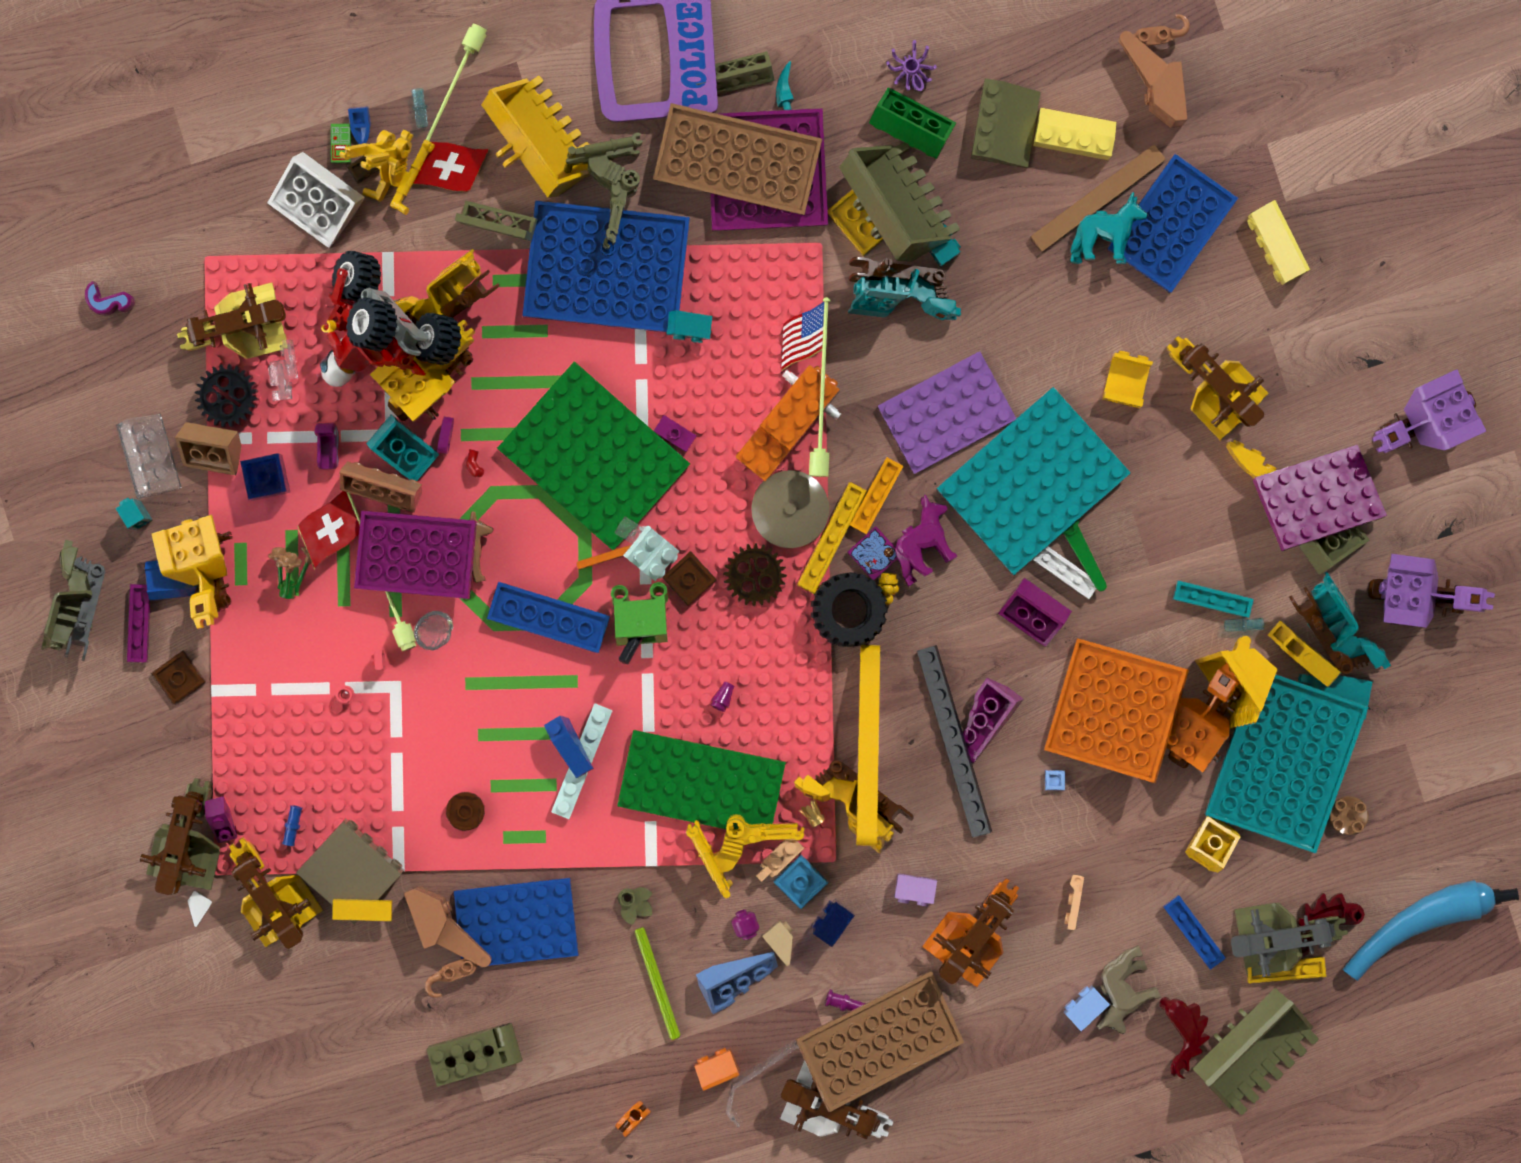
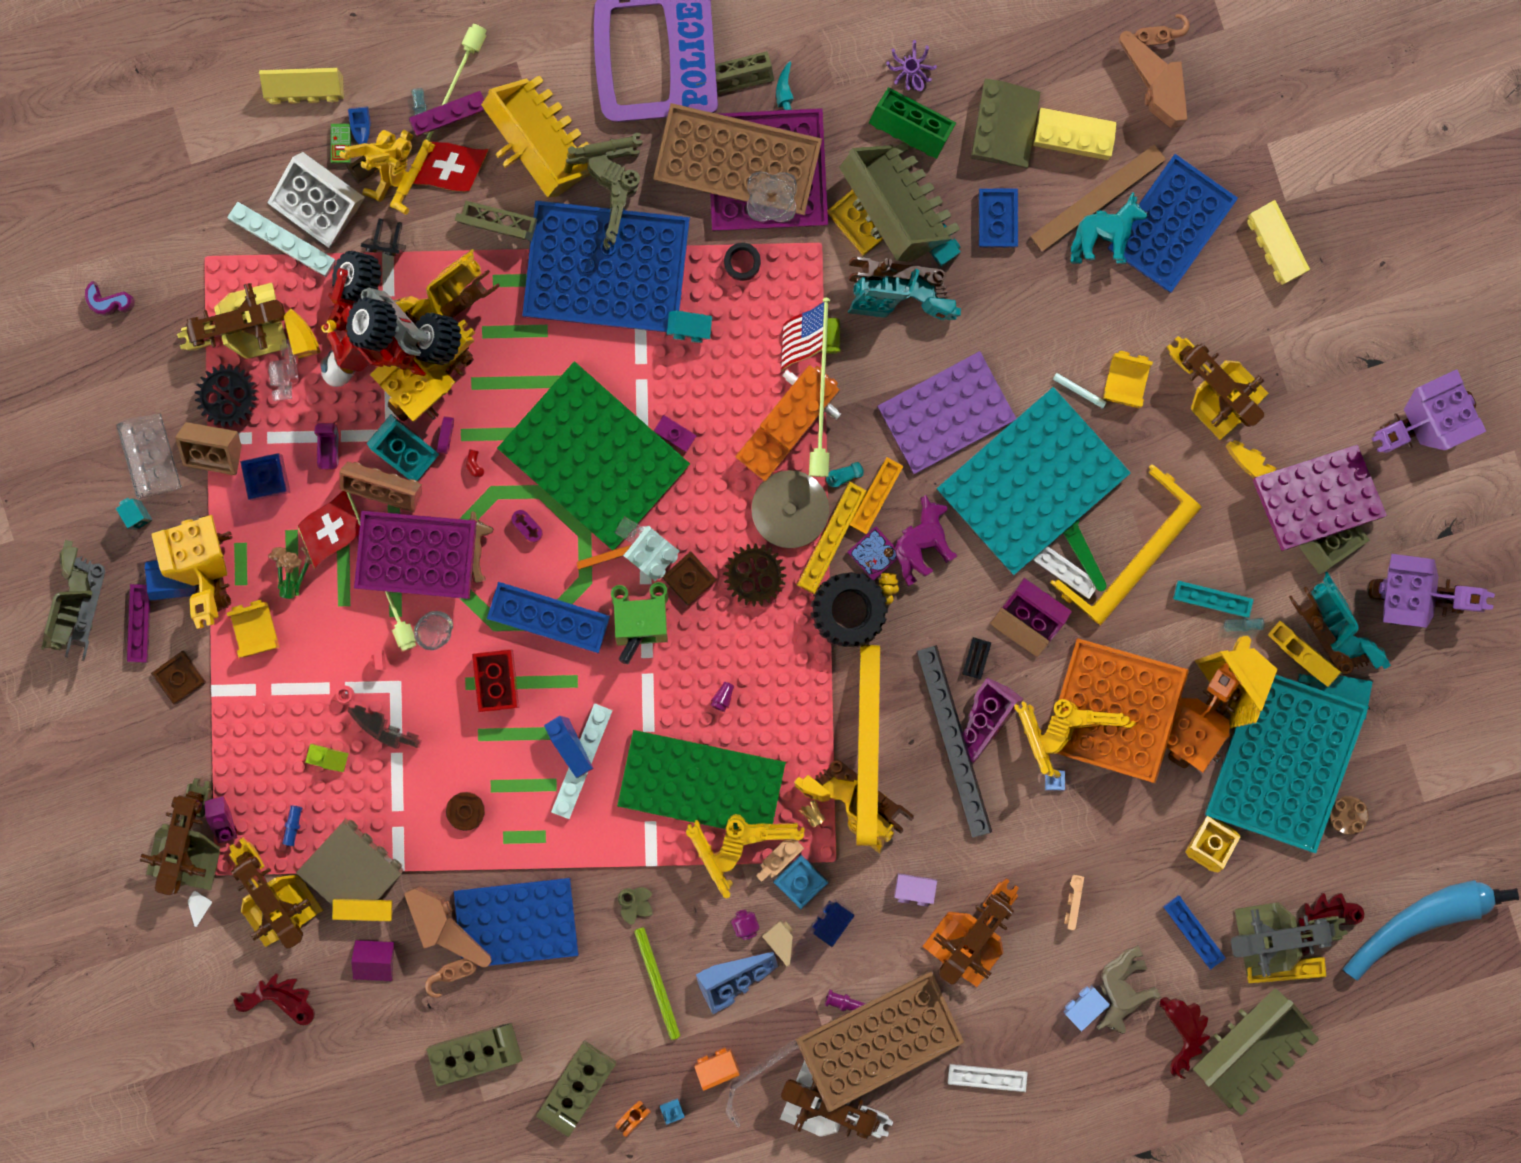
none -> light aqua plate [227,202,336,277]
none -> yellow panel [227,600,280,658]
none -> dark red animal [233,973,315,1026]
none -> light yellow slope [259,68,344,104]
none -> yellow slope [284,308,321,359]
none -> lime slope [305,743,349,772]
none -> clear smoke slope [348,705,422,749]
none -> magenta slope [351,940,394,981]
none -> black plate [361,218,406,256]
none -> magenta plate [409,91,485,137]
none -> red brick [472,649,519,712]
none -> magenta beam [512,510,543,542]
none -> olive hinge [536,1040,617,1138]
none -> dark azure tile [660,1098,685,1125]
none -> black tyre [724,242,761,281]
none -> clear brick [747,171,797,222]
none -> lime piece [821,318,841,354]
none -> teal piece [826,462,864,487]
none -> white tile [948,1064,1028,1092]
none -> black tile [962,637,992,680]
none -> blue plate [979,188,1018,248]
none -> medium nougat tile [990,608,1049,657]
none -> yellow piece [1014,699,1136,778]
none -> yellow piece [1050,464,1202,626]
none -> light aqua bar [1053,373,1106,408]

